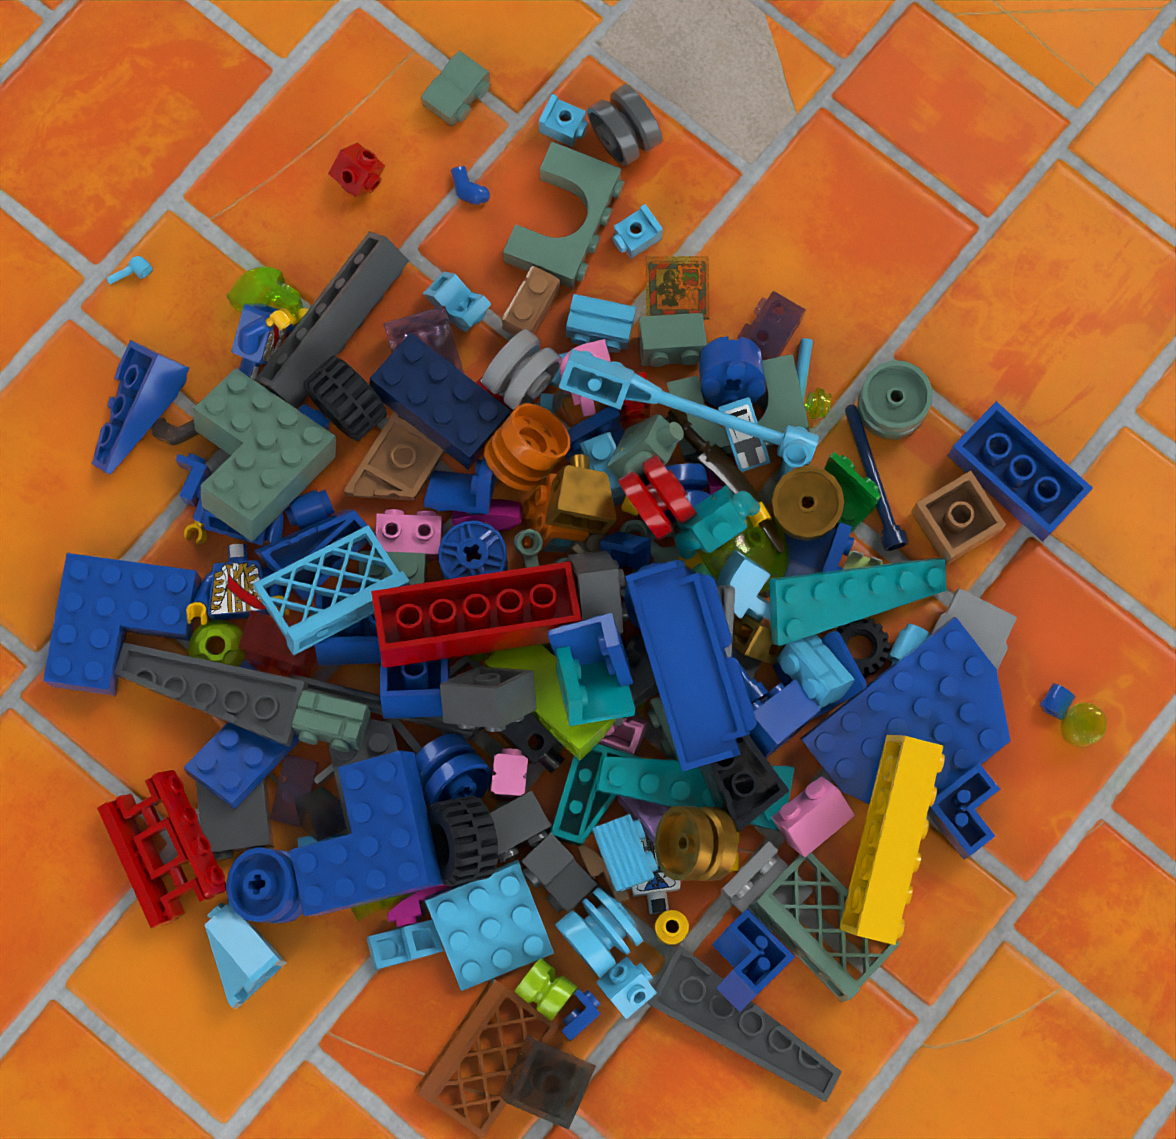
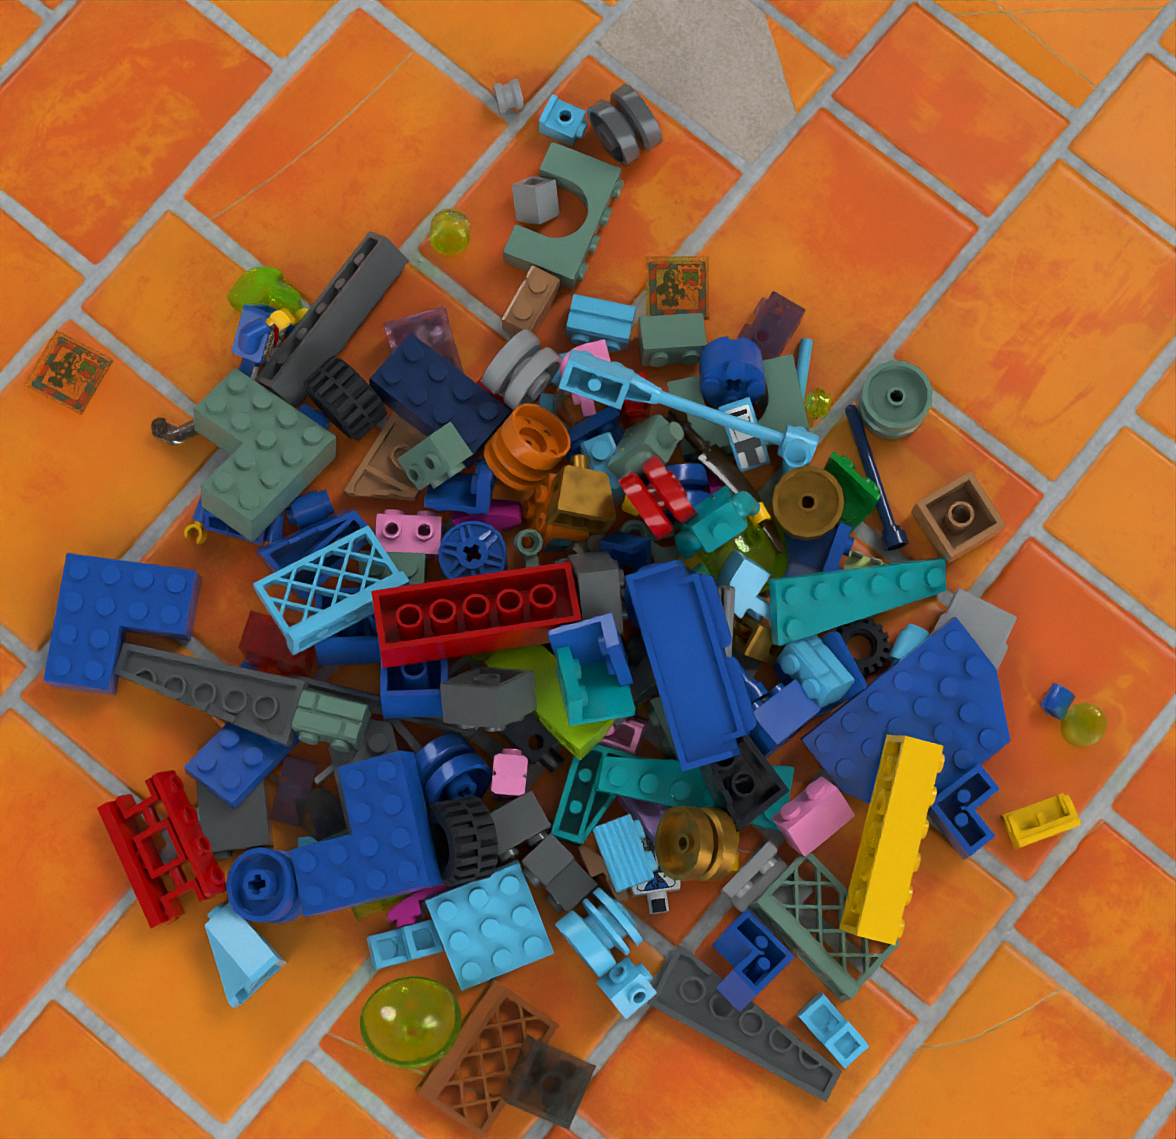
blue wedge [92,340,189,474] -> none
medium azure hand [107,256,153,284] -> none
blue bracket [176,453,212,507] -> none
torso [186,544,290,625] -> none
lime piece [189,620,248,667] -> none
red brick [328,142,385,197] -> none
sand green brick [421,50,491,126] -> none
medium azure brick [422,271,491,332] -> none
blue arm [451,166,490,205] -> none
lime wheel [514,958,577,1021] -> none
blue bracket [562,988,601,1041] -> none
medium azure brick [612,204,663,259] -> none
yellow brick [654,910,689,946] -> none
blue brick [947,401,1093,542] -> none
none -> clear yellow tile [24,330,113,415]
none -> clear neon green dish [360,976,462,1069]
none -> sand green brick [397,421,473,491]
none -> clear neon green head [429,208,471,256]
none -> light grey wheel [493,78,524,114]
none -> light grey panel [512,176,560,225]
none -> medium azure slope [796,992,869,1069]
none -> yellow hinge [1001,793,1082,850]

